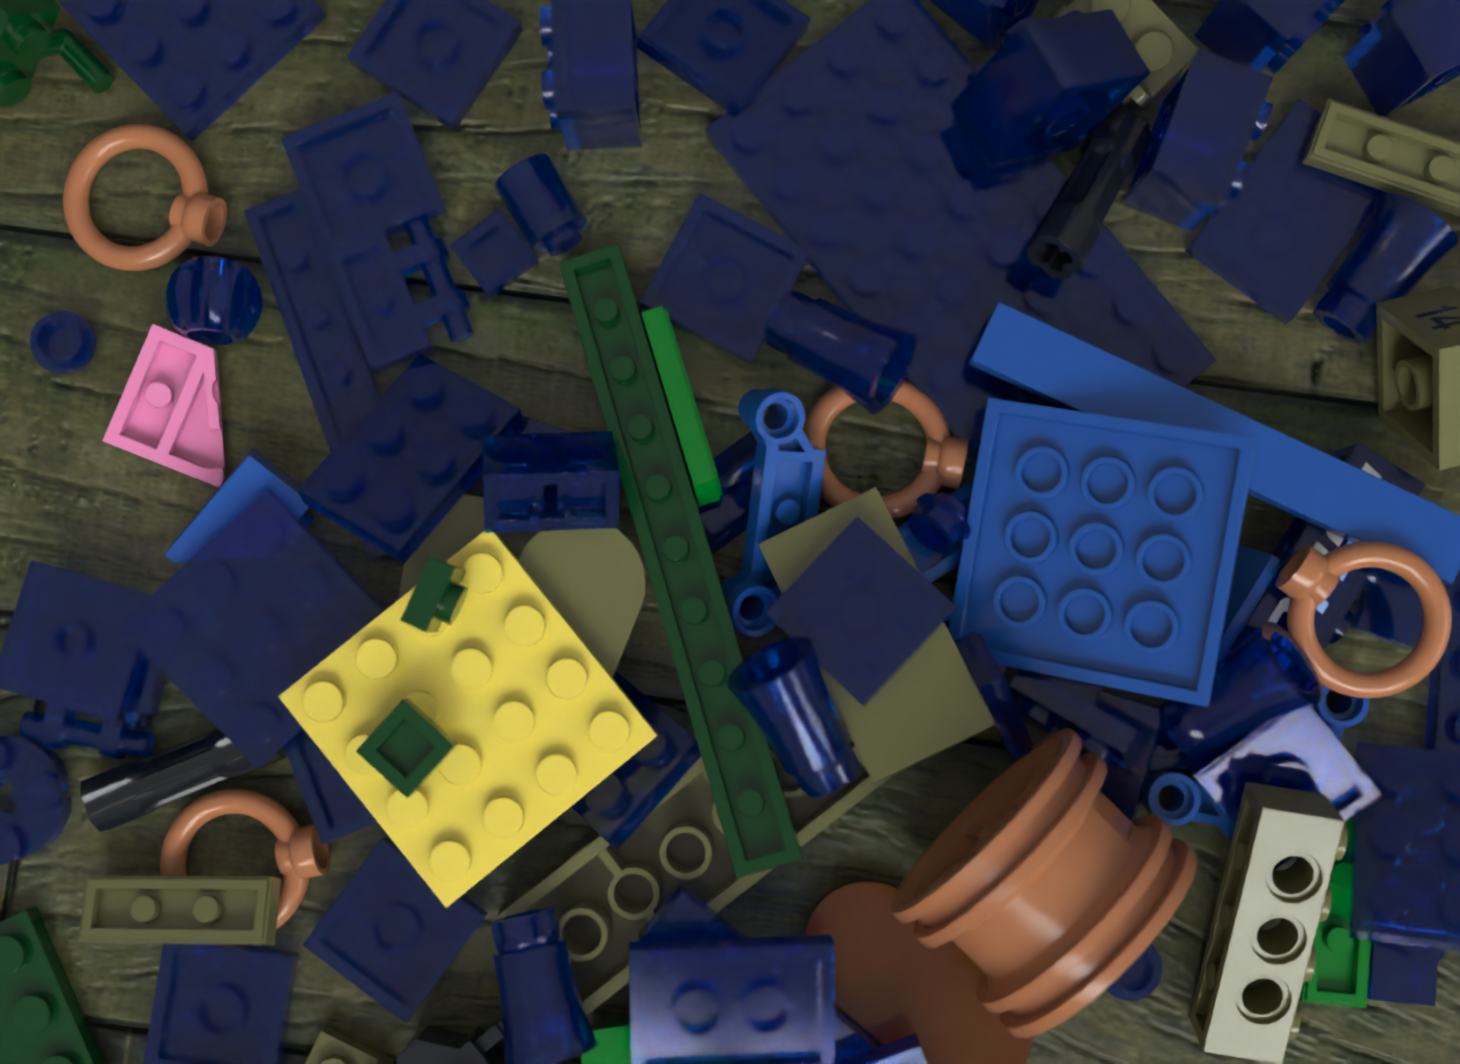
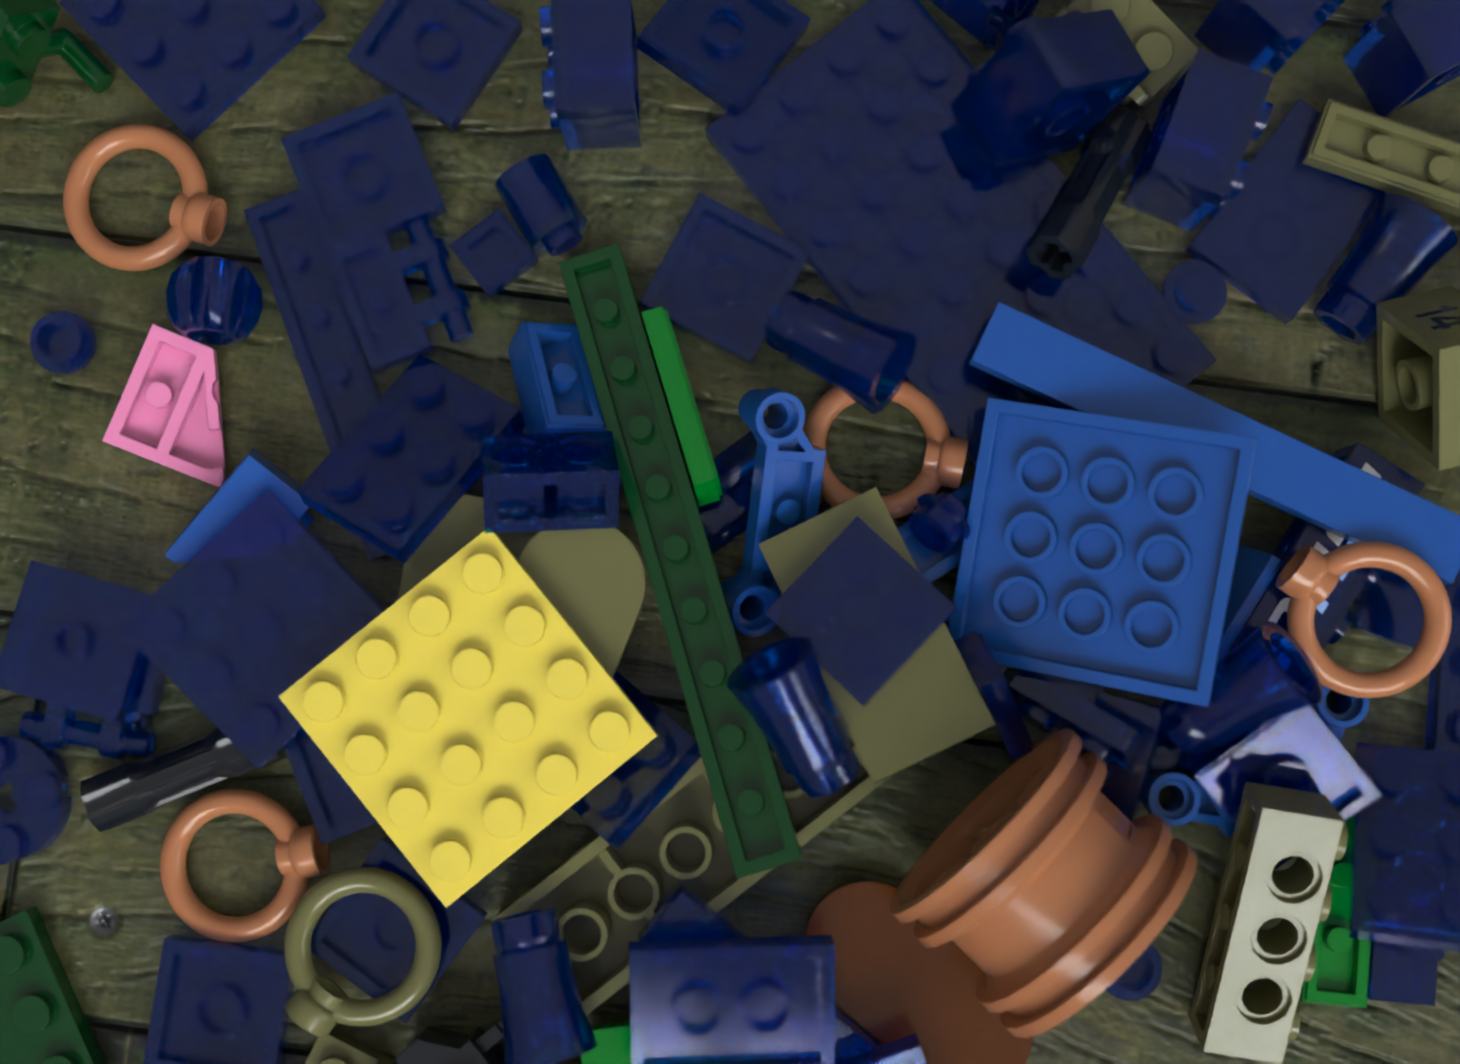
olive tile [78,875,281,946] -> none
dark green plate [356,698,458,798] -> none
dark green plate [400,556,468,632] -> none
none -> olive piece [284,867,442,1038]
none -> blue slope [508,322,607,451]
none -> clear blue plate [1162,261,1227,325]

